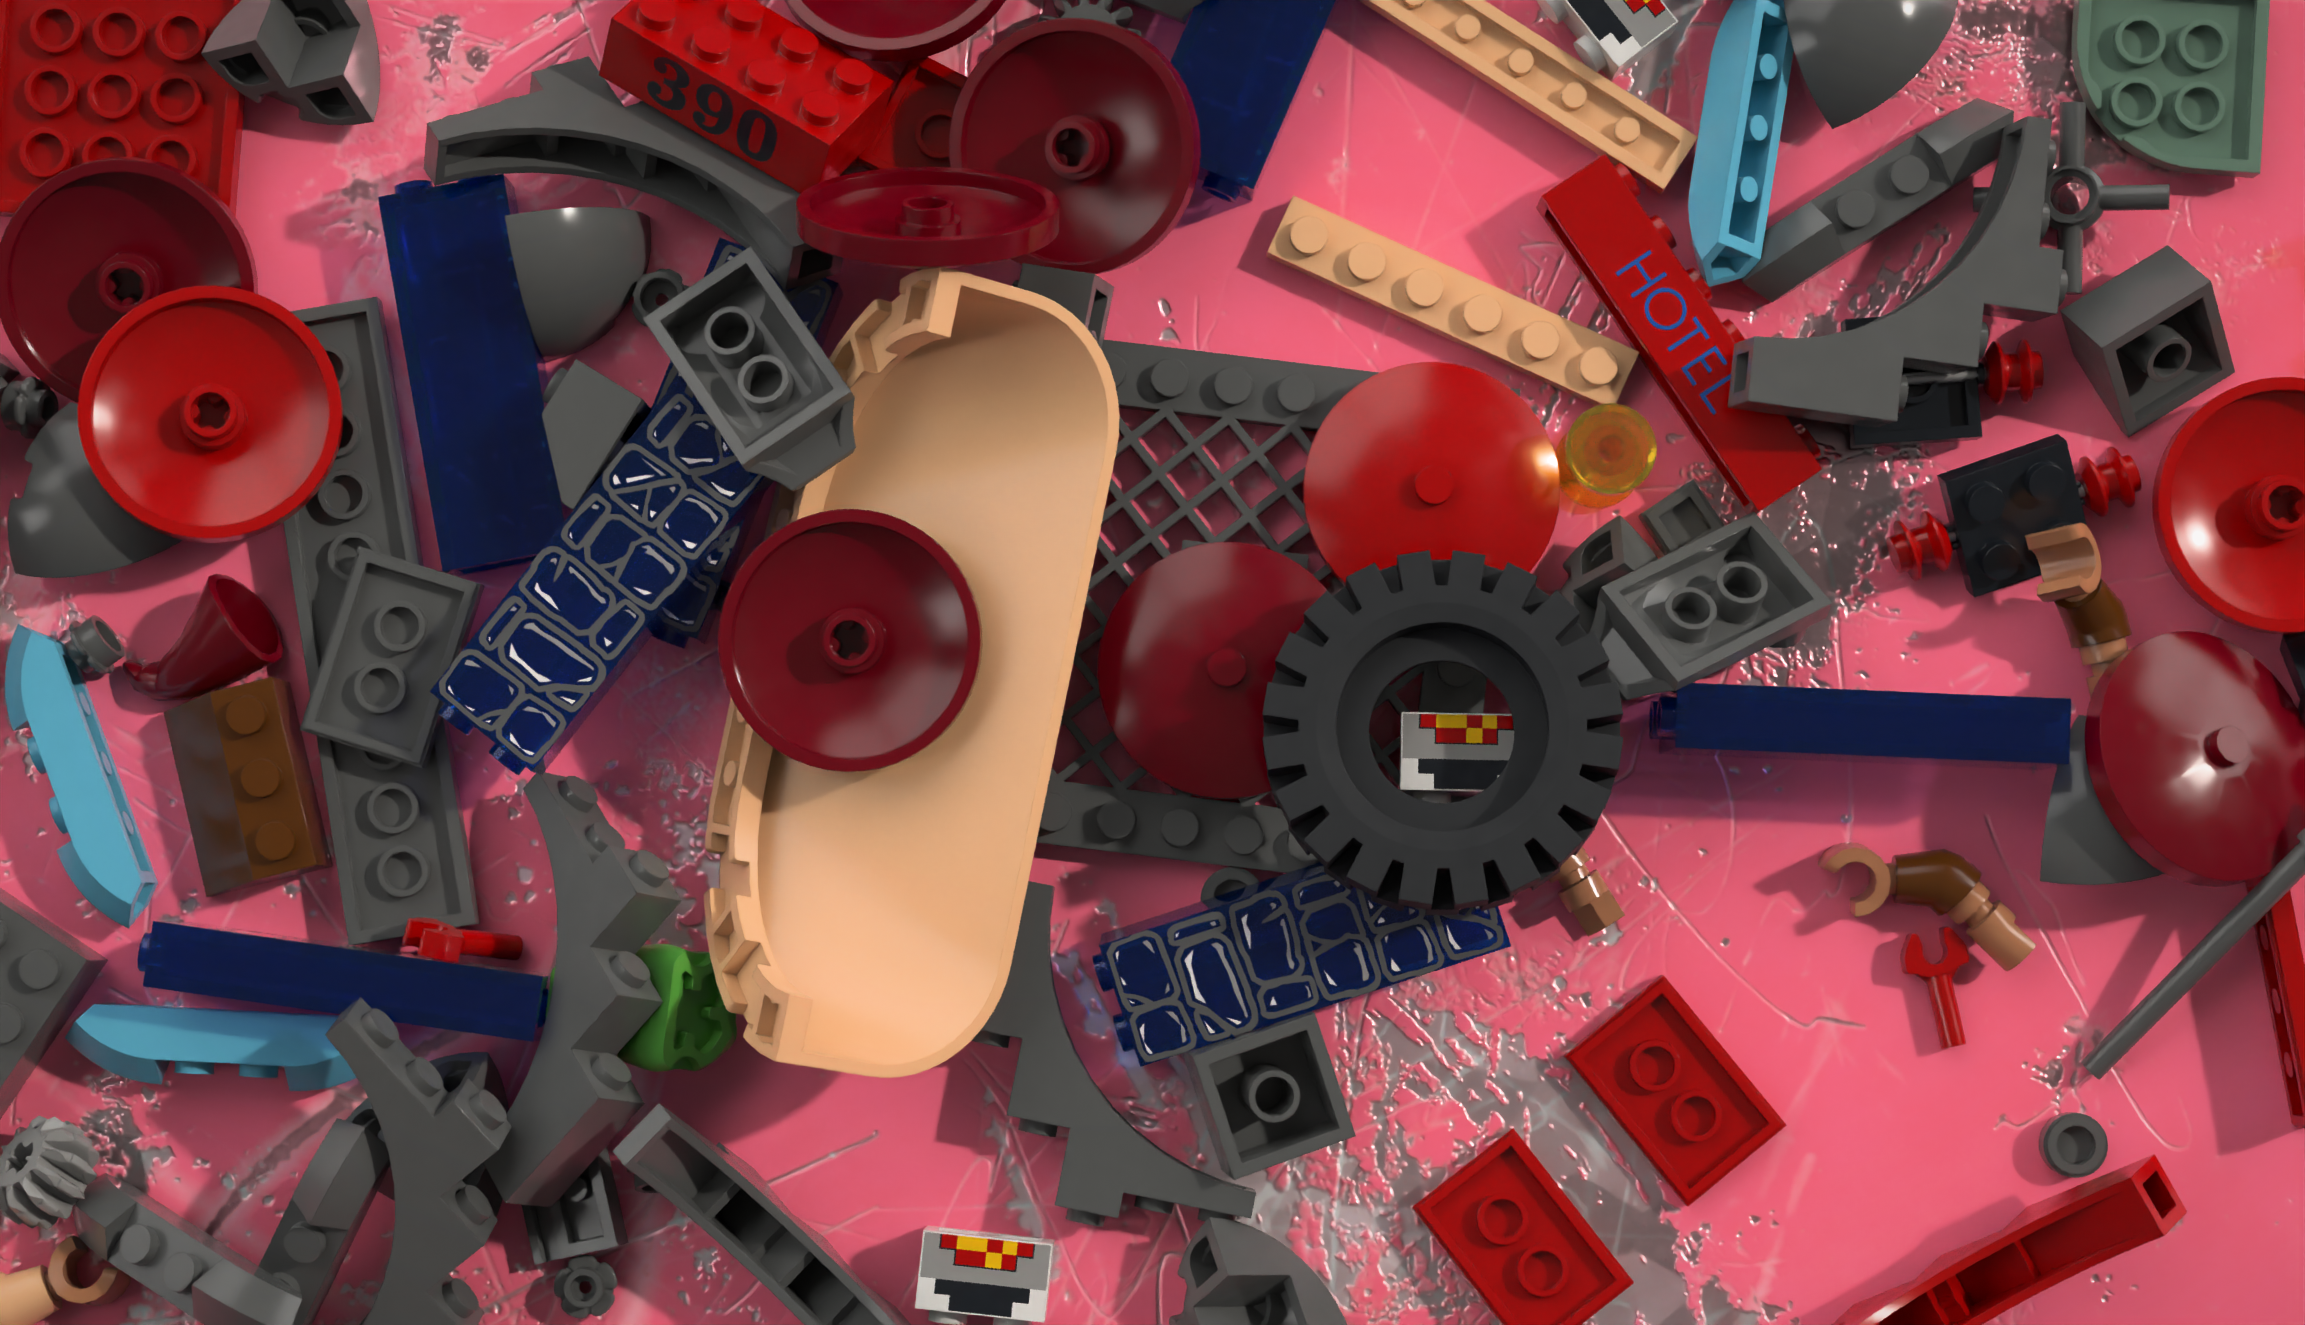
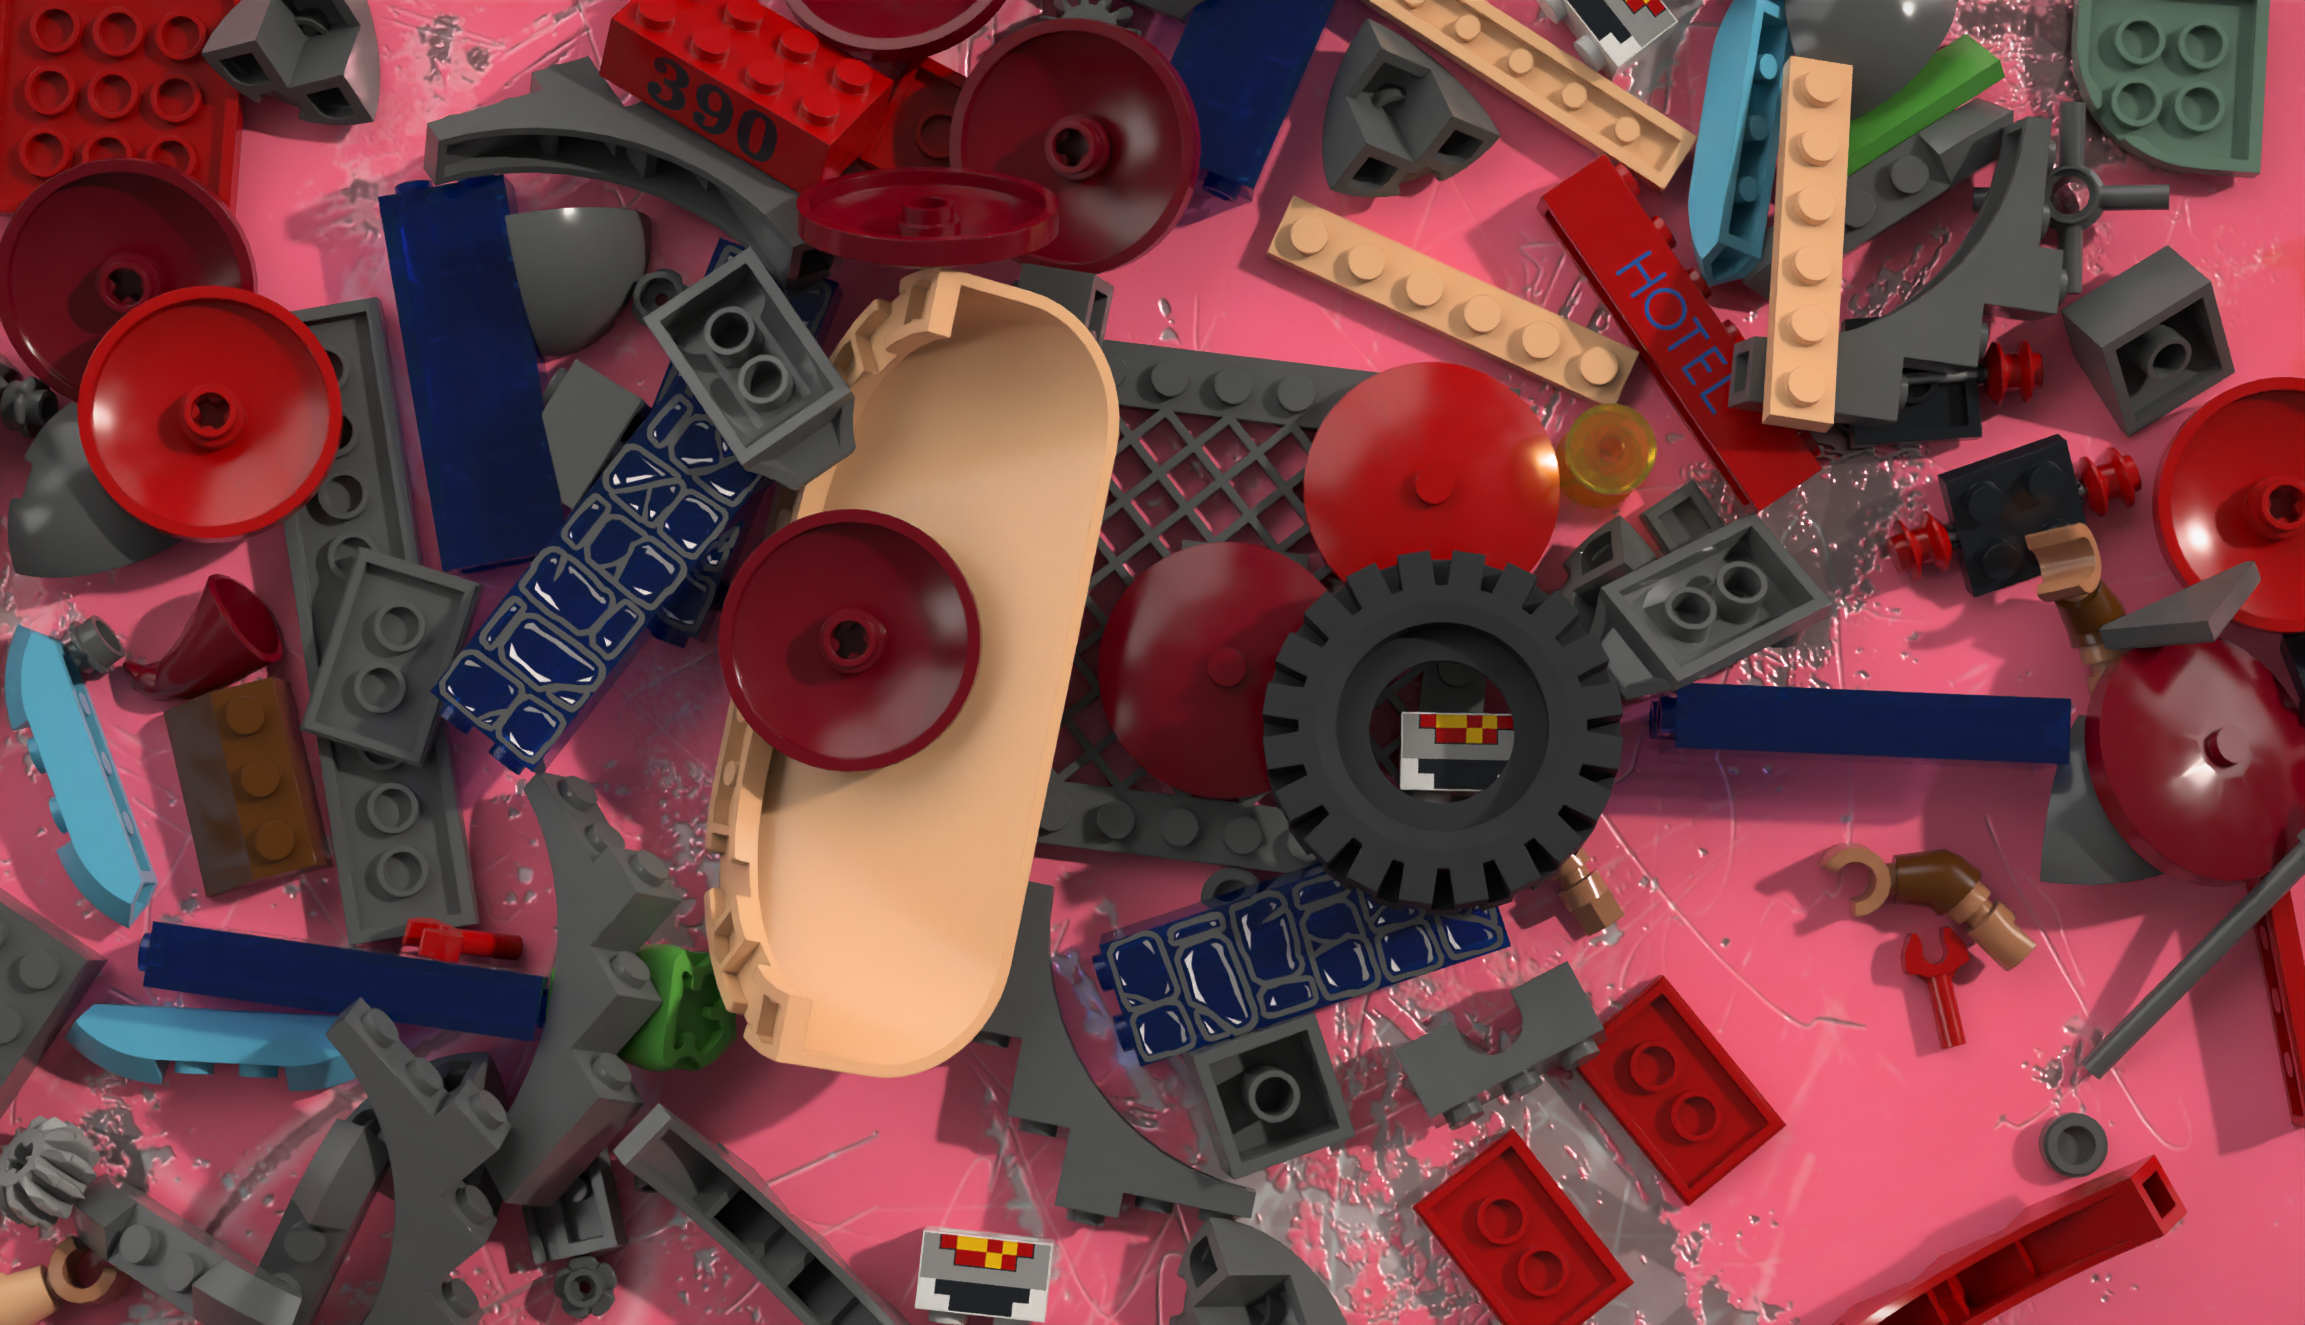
none -> dark grey brick [1322,18,1501,197]
none -> dark grey arch [1395,961,1607,1130]
none -> light nougat plate [1762,56,1853,433]
none -> bright green tile [1847,34,2005,177]
none -> dark grey tile [2099,561,2261,650]

